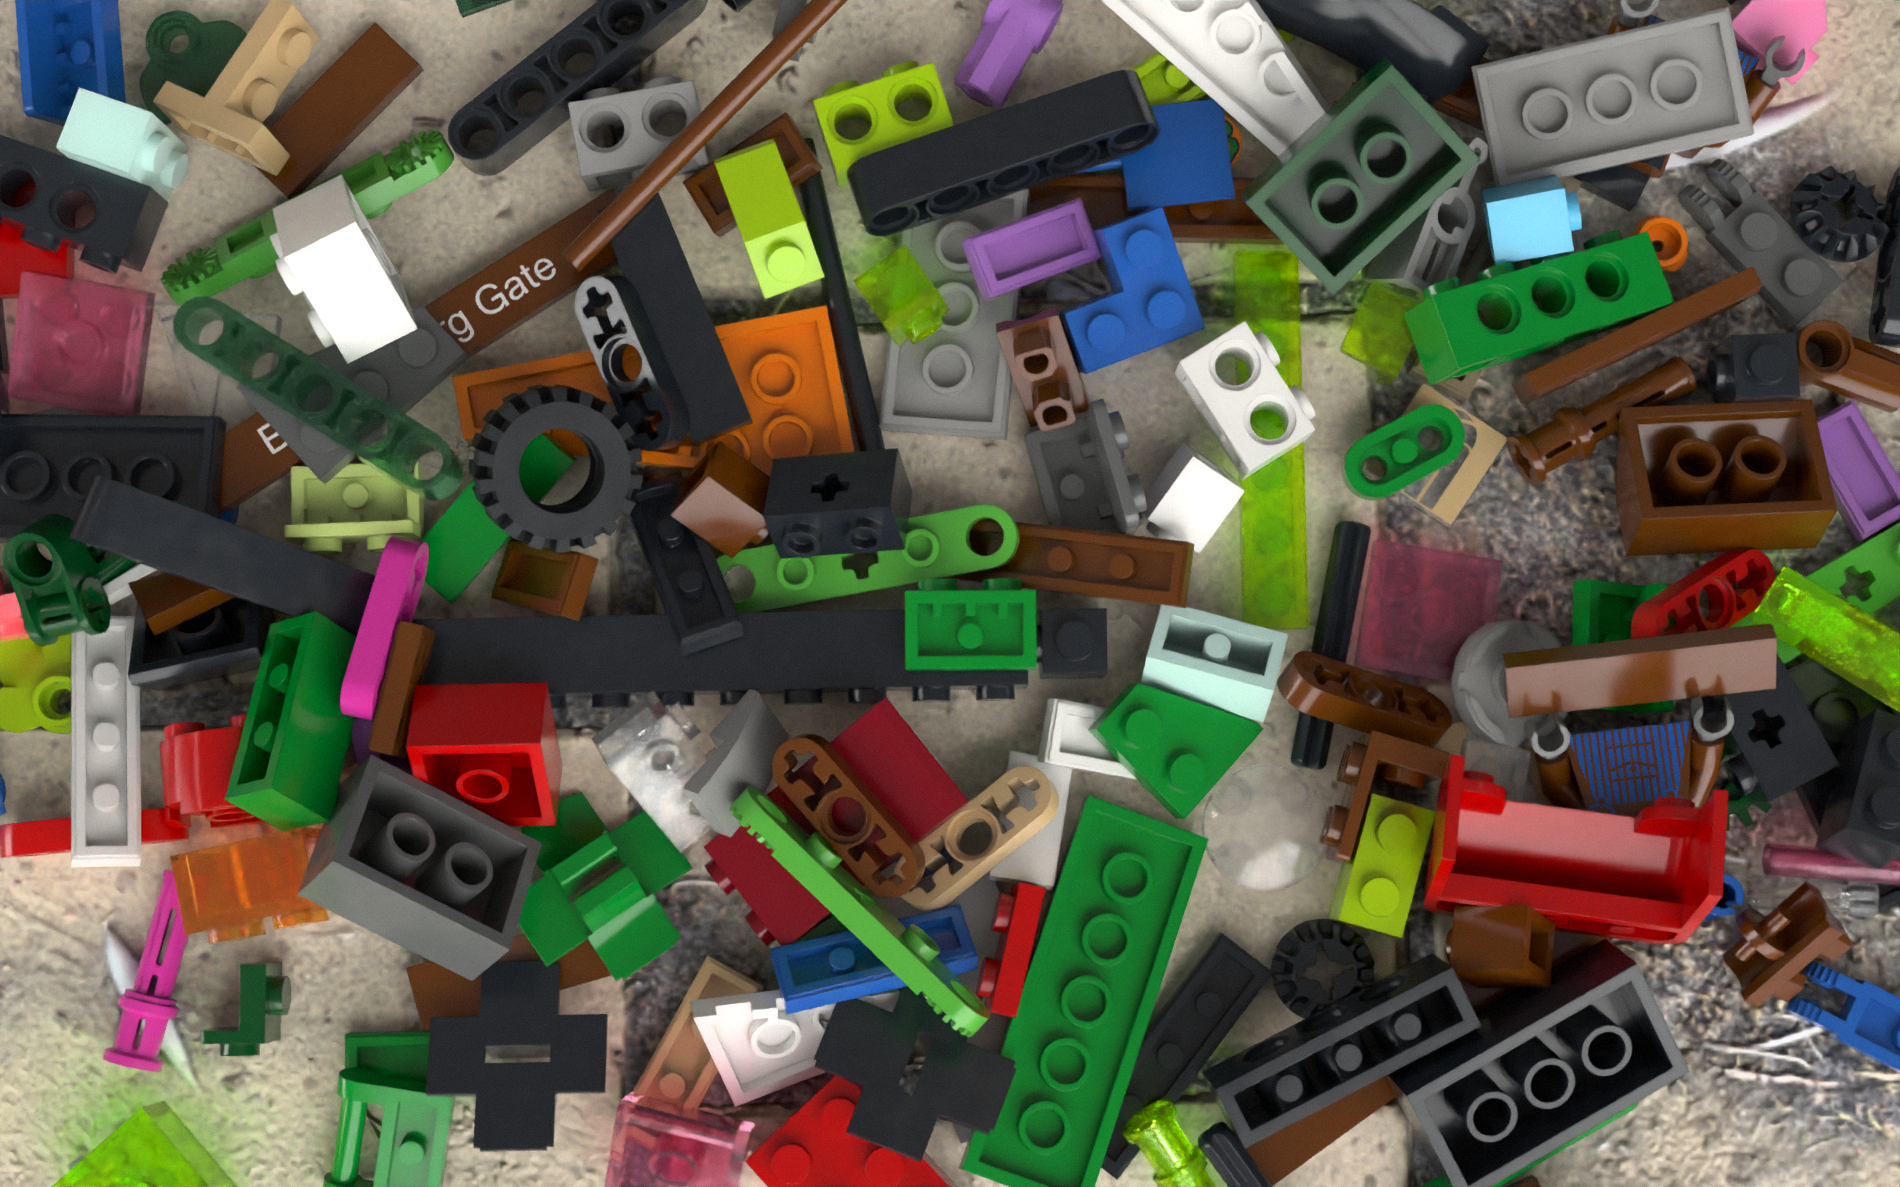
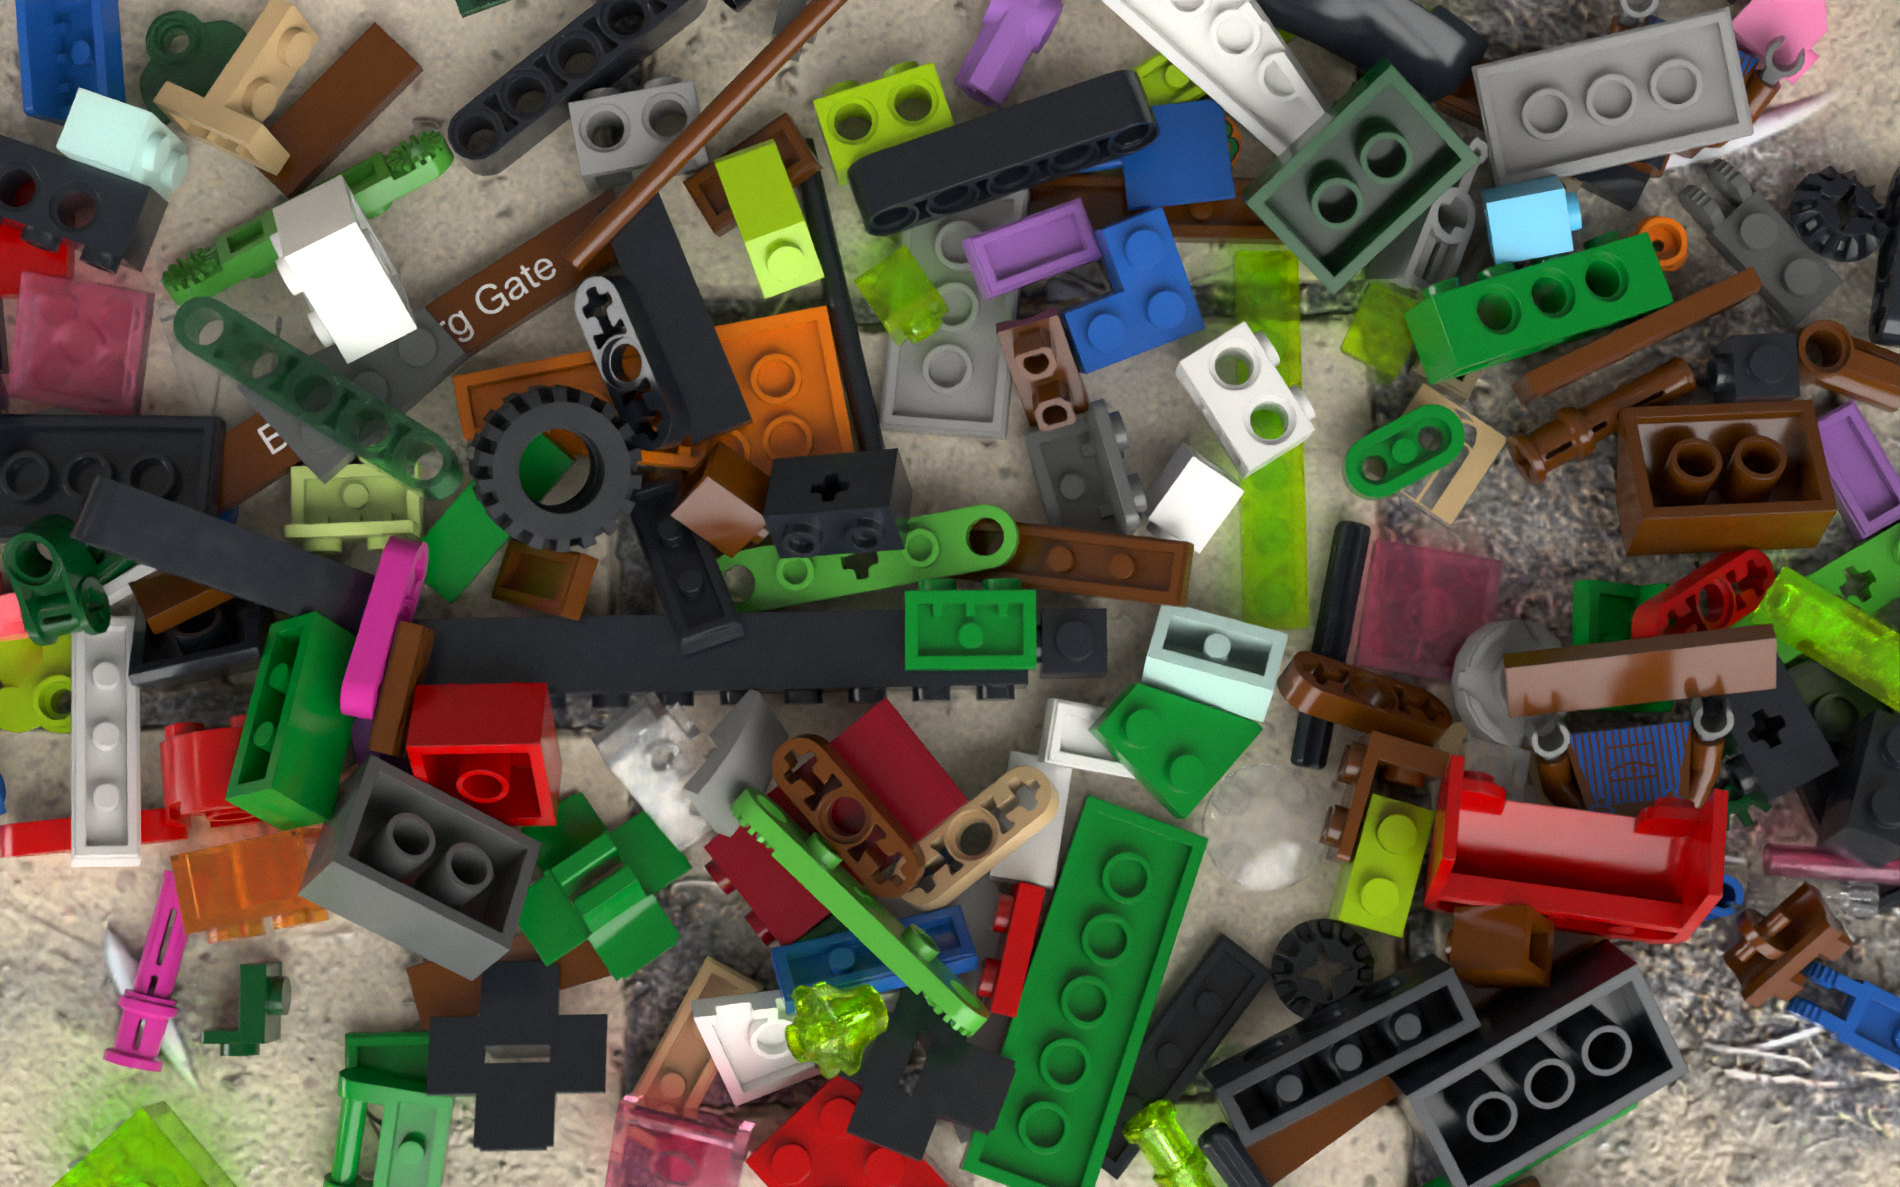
none -> clear neon green rock [785,981,888,1079]

